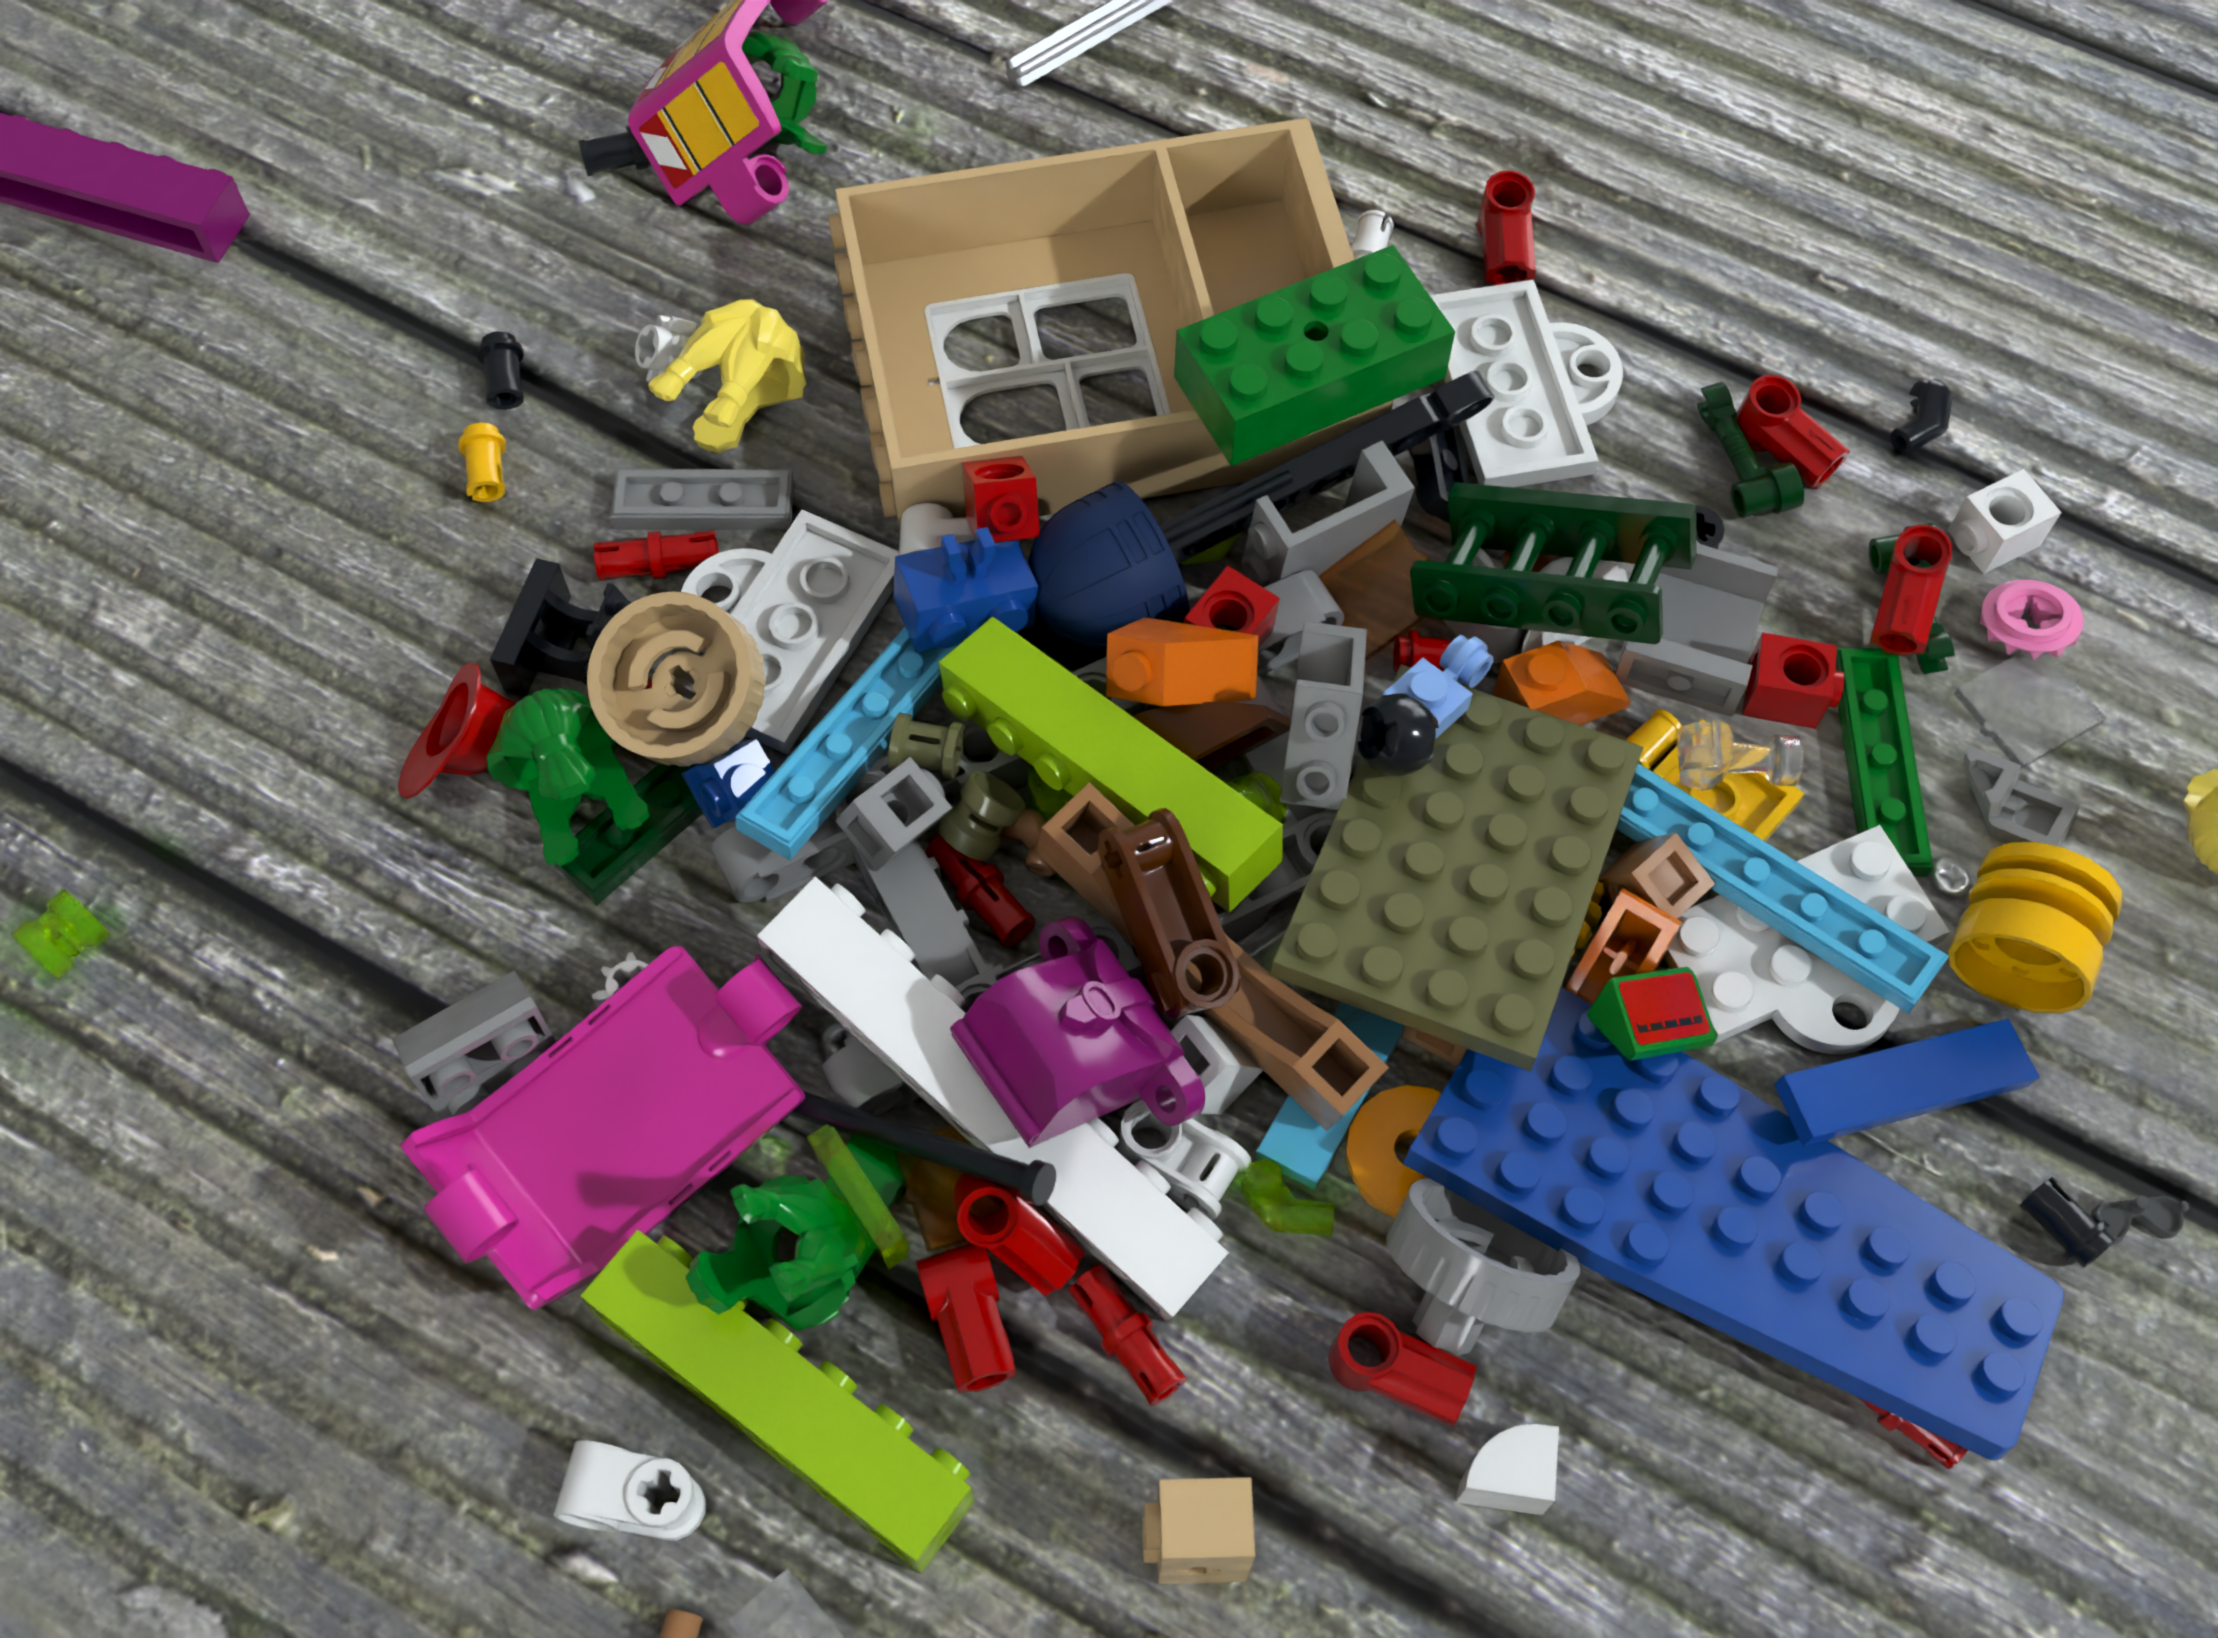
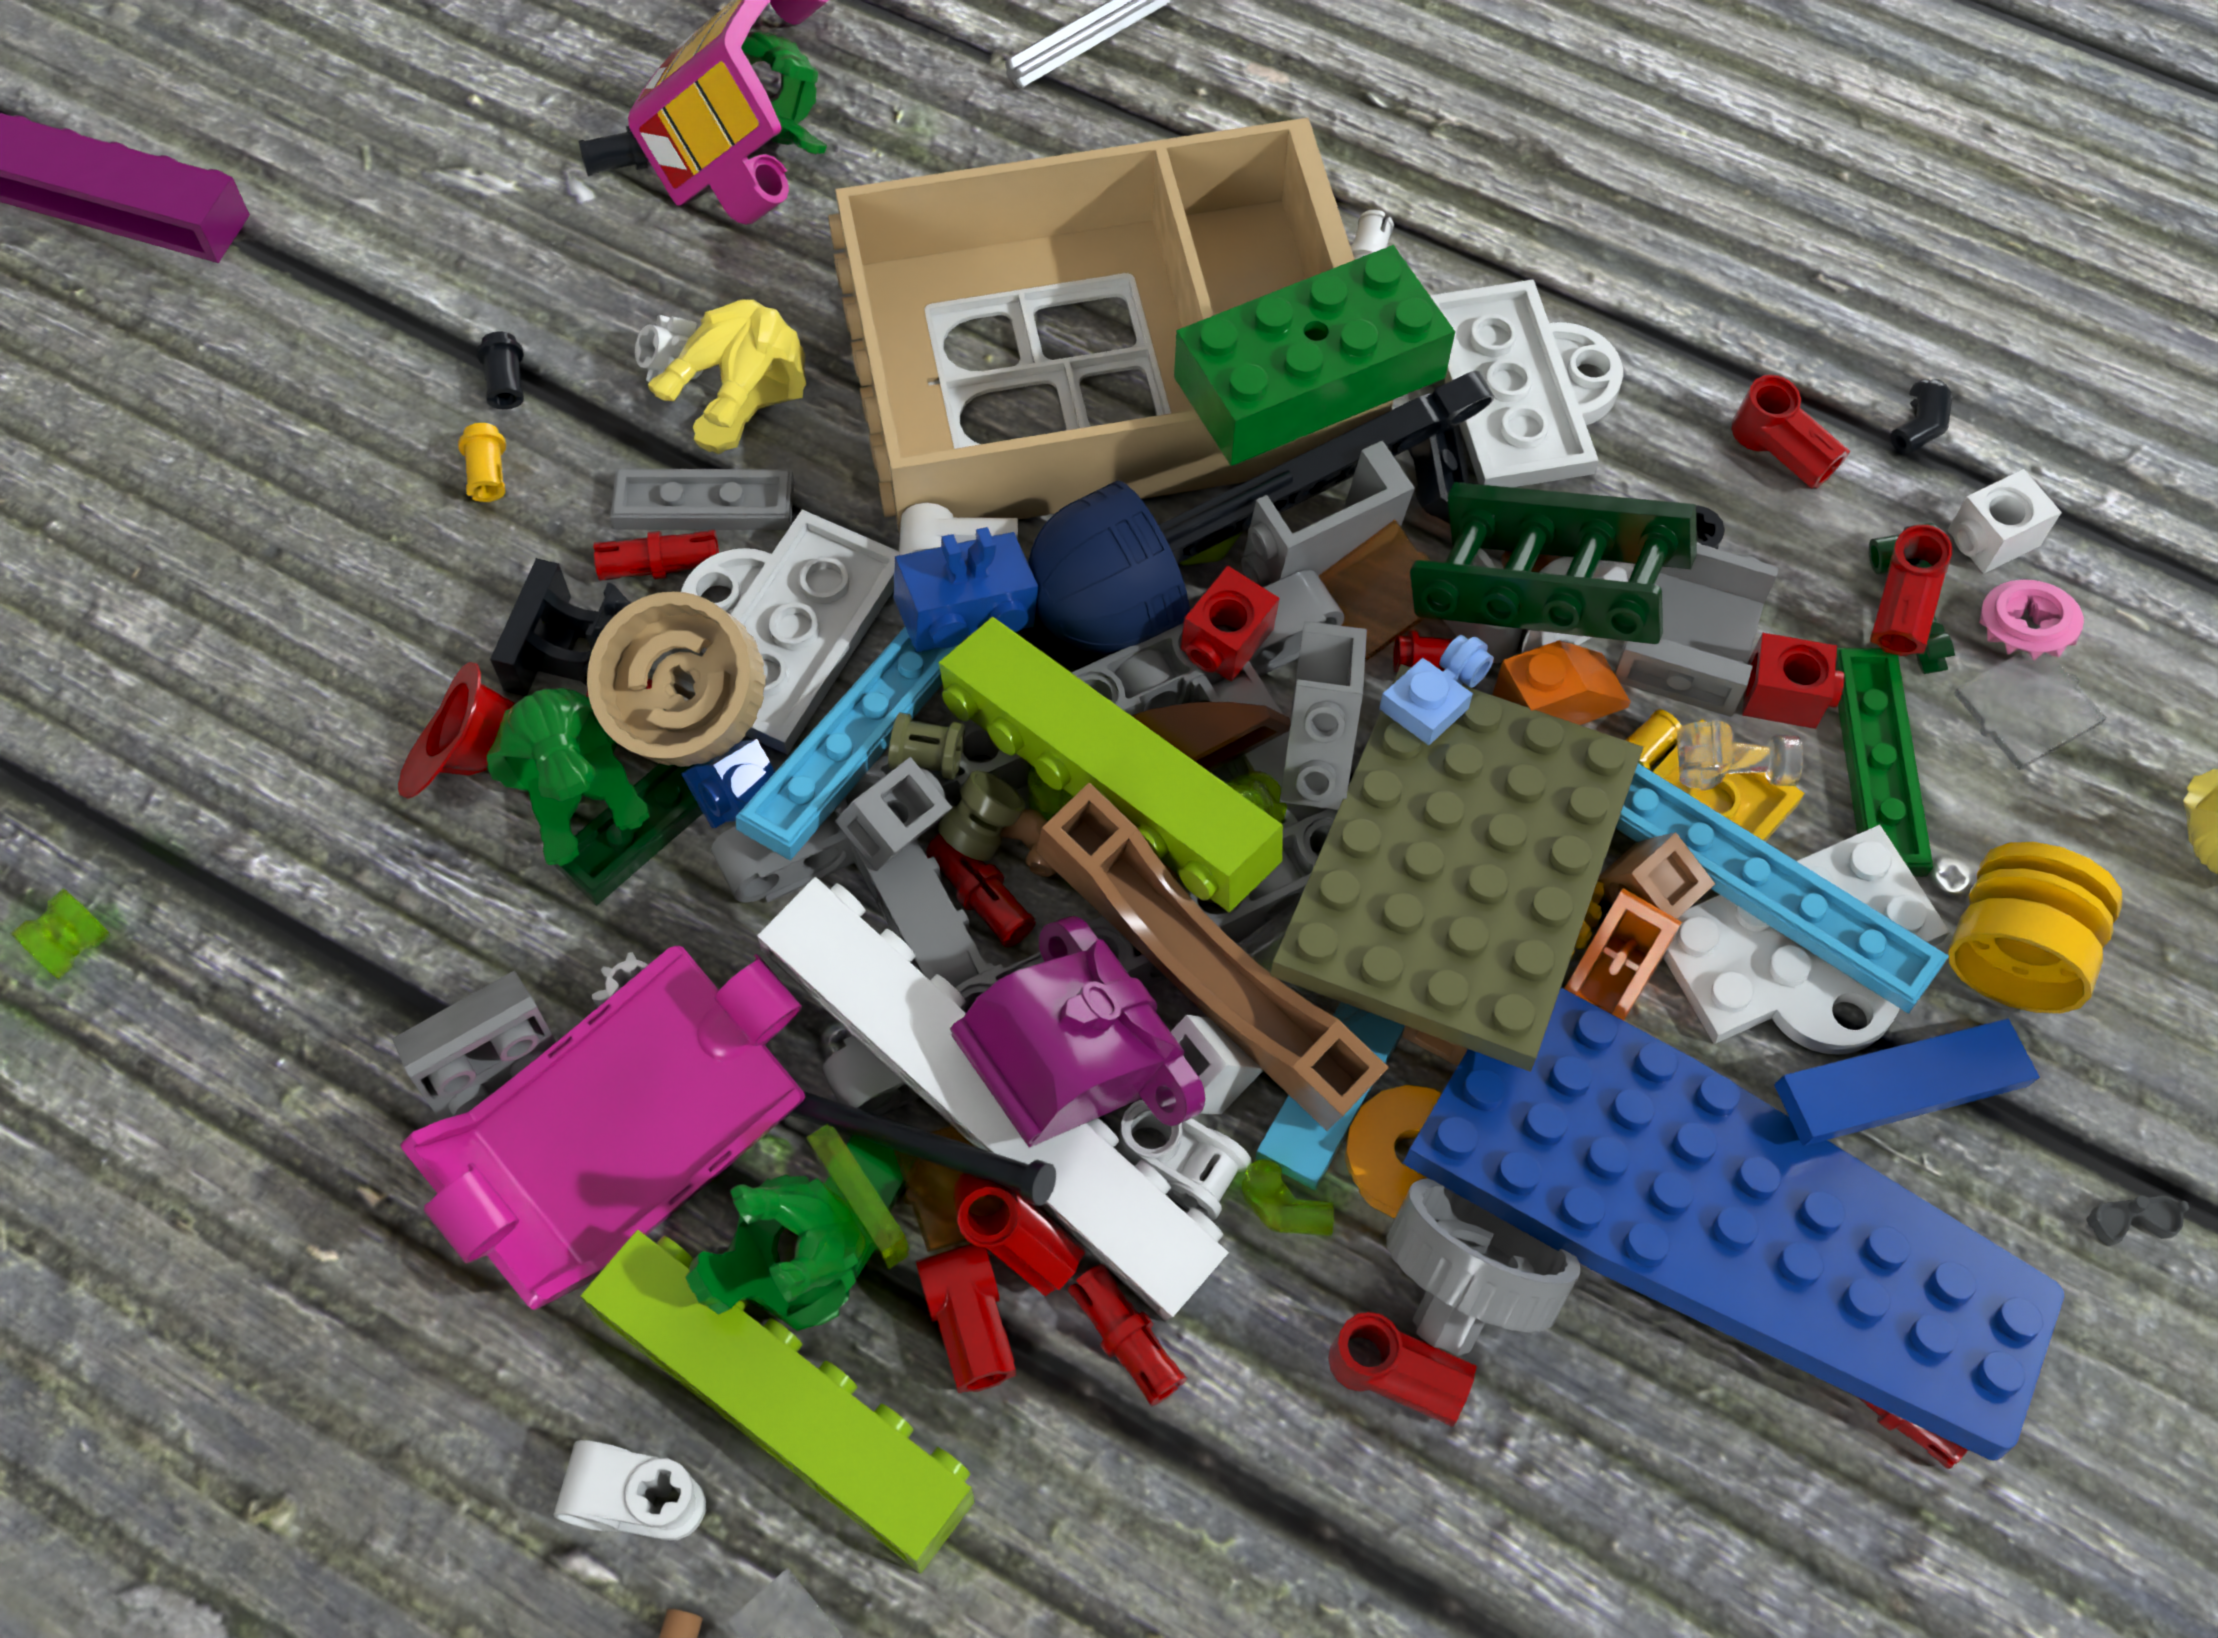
red brick [962,456,1040,542] -> none
reddish brown piece [1097,808,1242,1019] -> none
orange slope [1106,617,1259,706] -> none
tan brick [1142,1477,1255,1584] -> none
black piece [1357,693,1439,776] -> none
white brick [1456,1424,1559,1515] -> none
red piece [1476,170,1536,285] -> none
slope [1586,967,1717,1061] -> none
dark green brick [1697,382,1804,518] -> none
light grey slope [1963,745,2080,847] -> none
black pin [2020,1177,2115,1268] -> none

